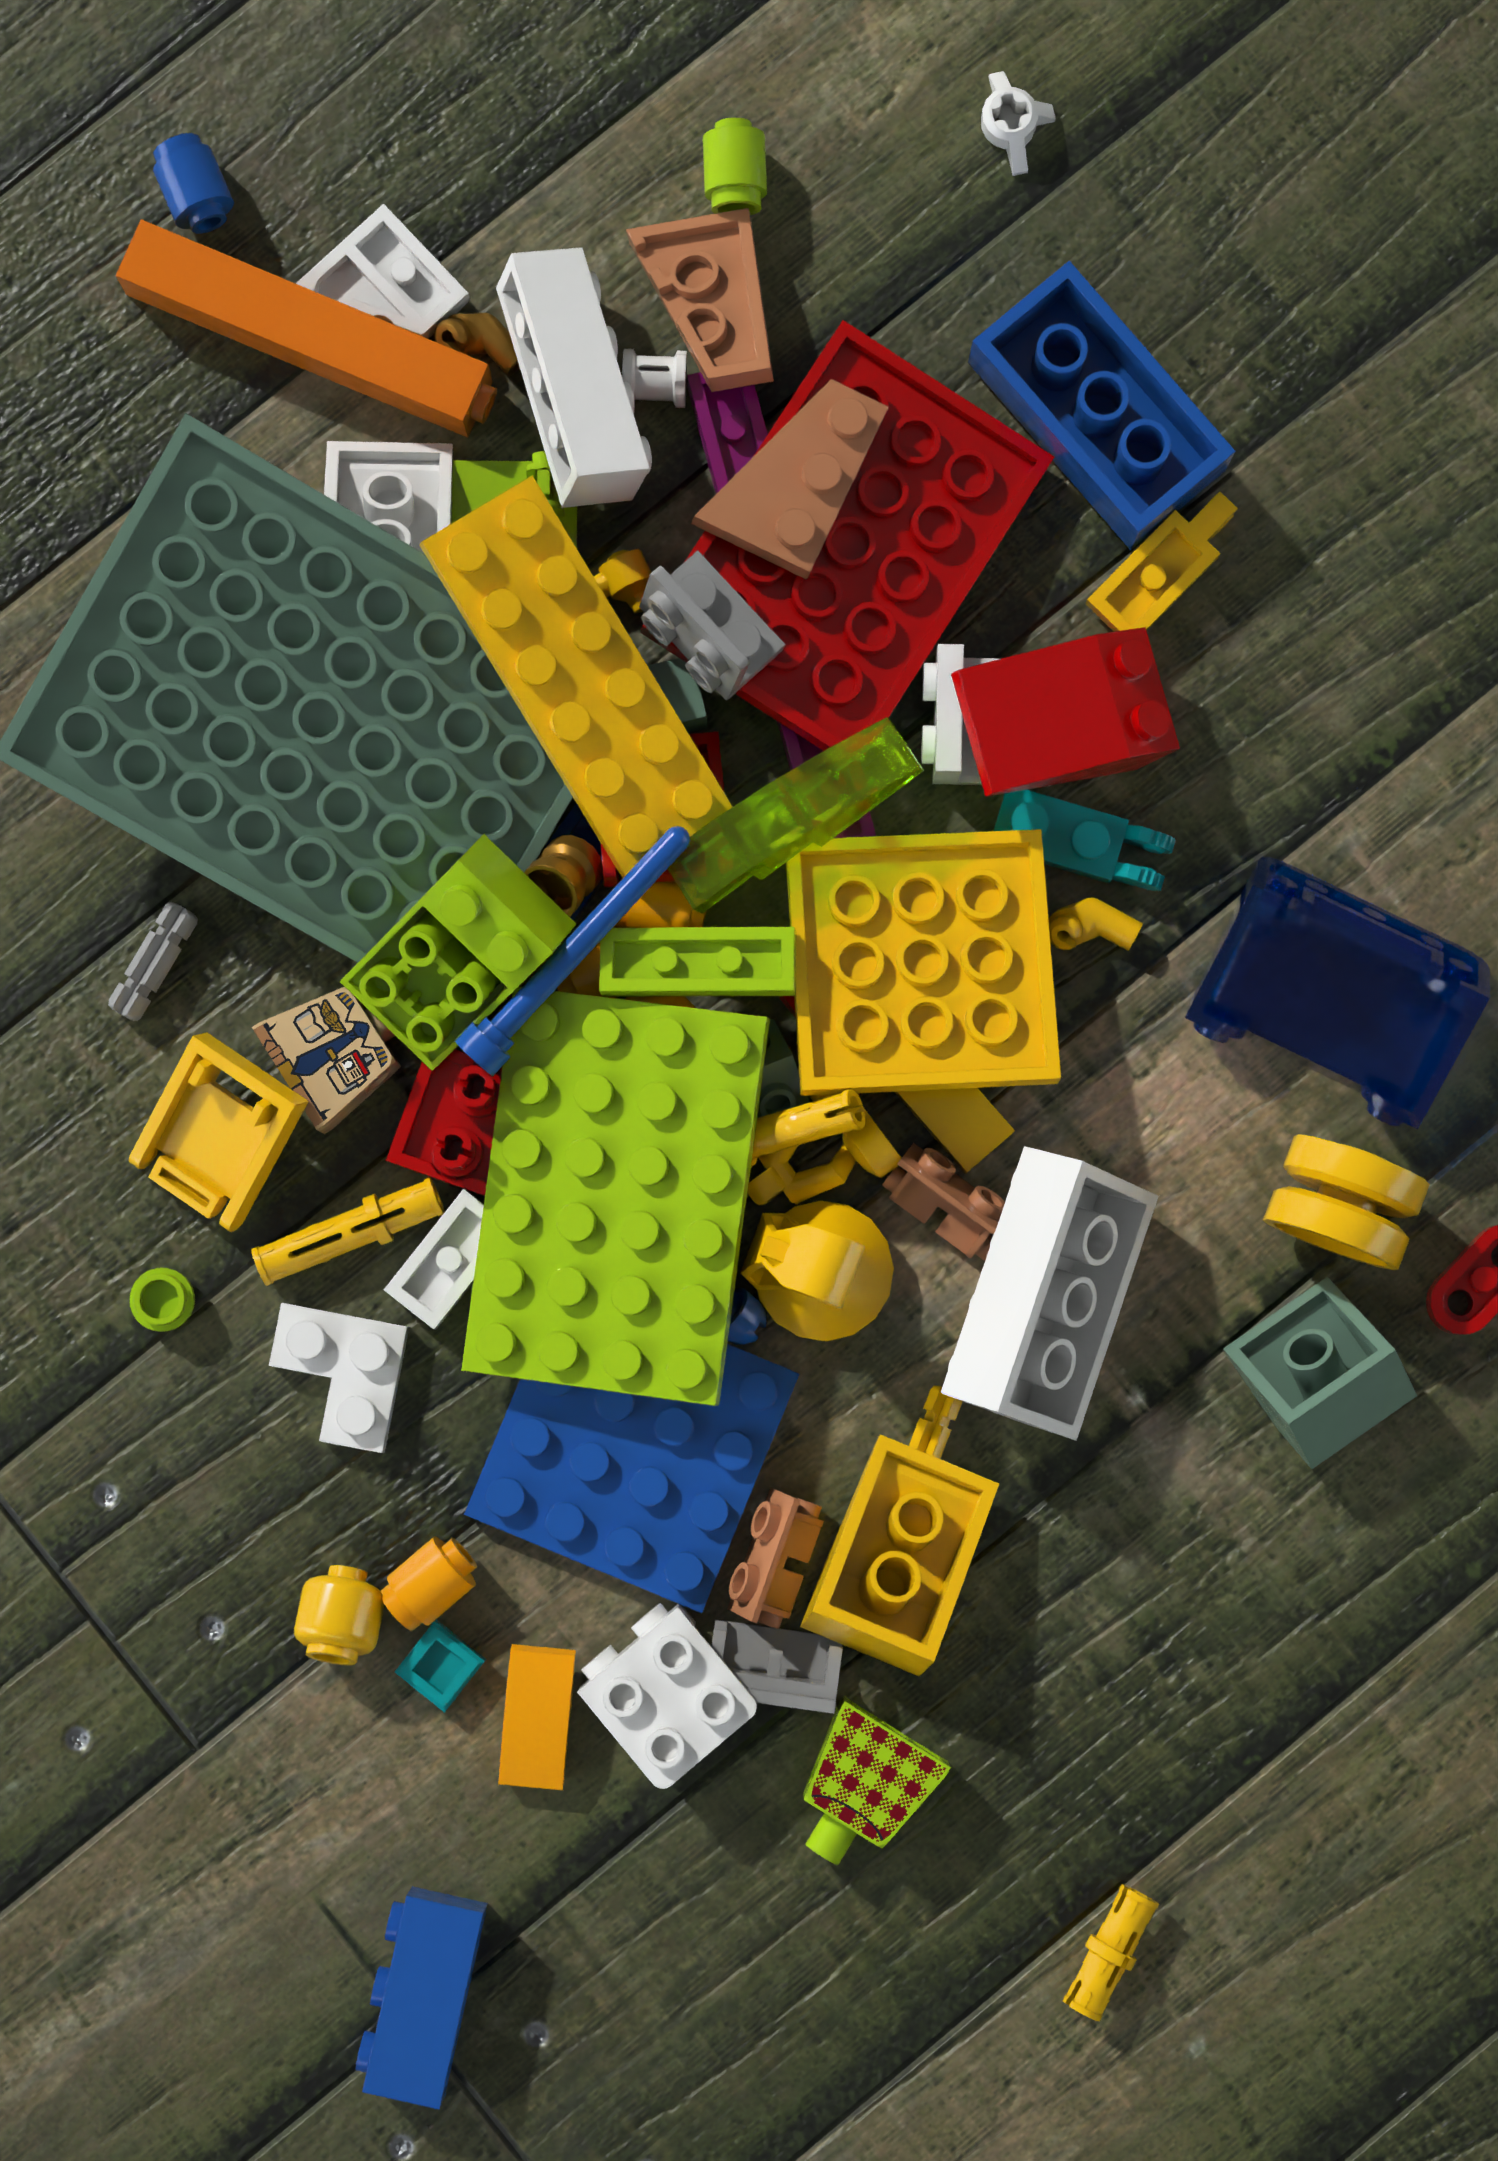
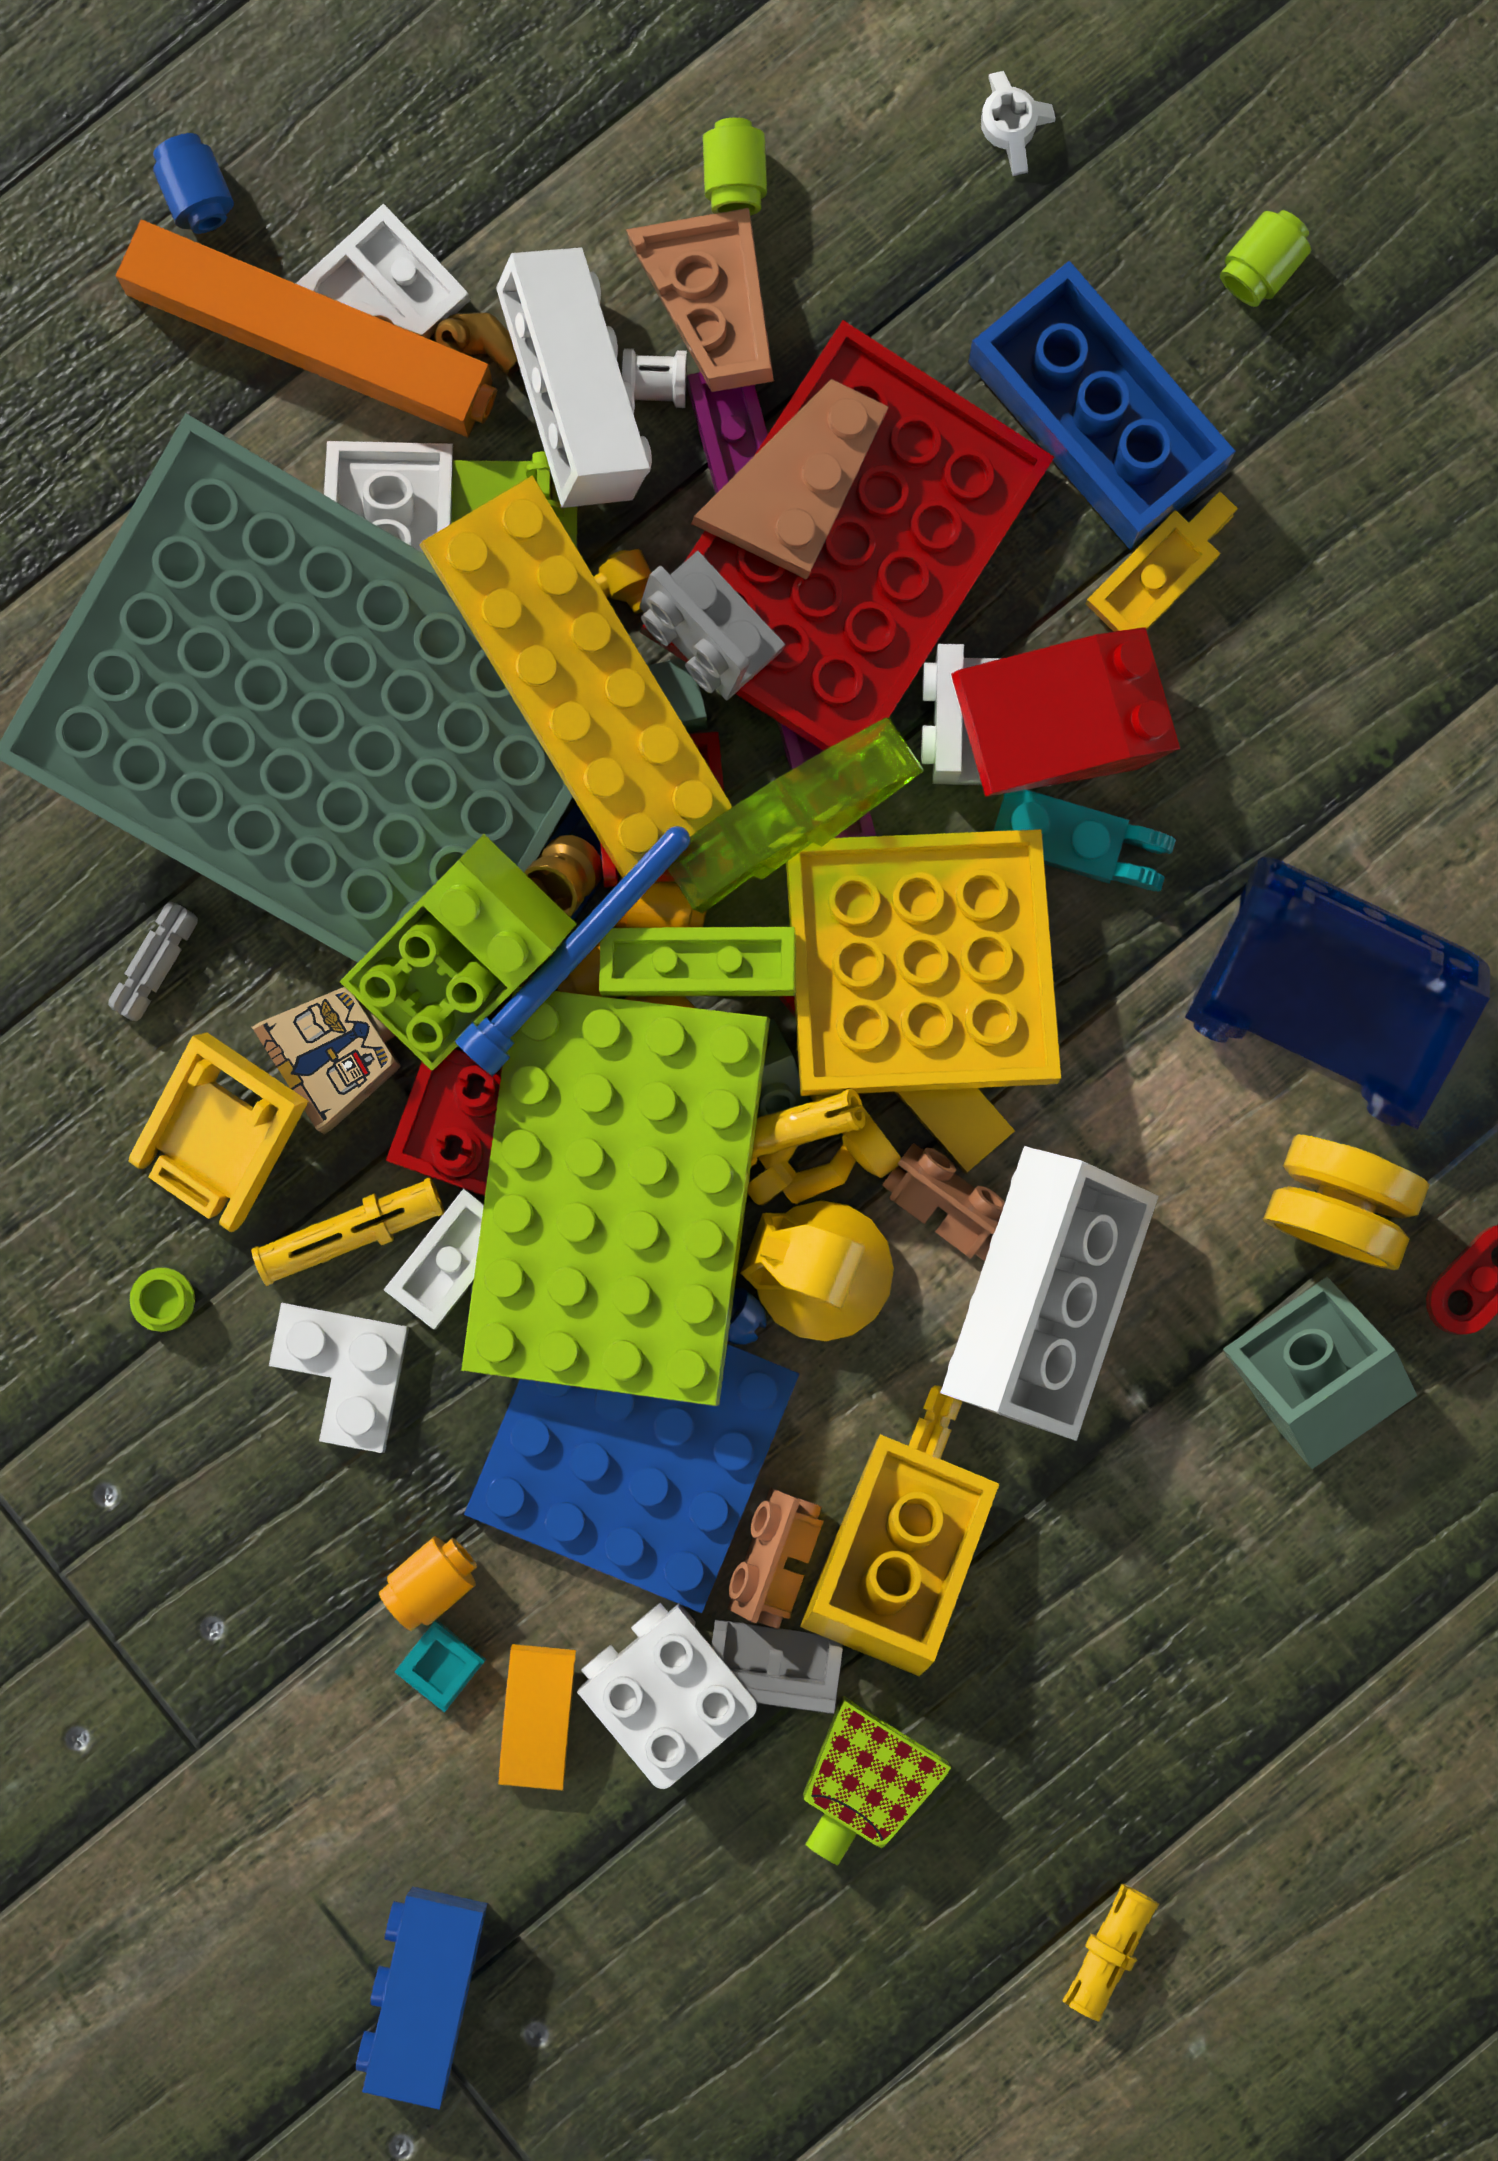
yellow head [294,1565,384,1665] -> none
yellow arm [1049,897,1143,951] -> none
none -> lime brick [1220,210,1311,307]

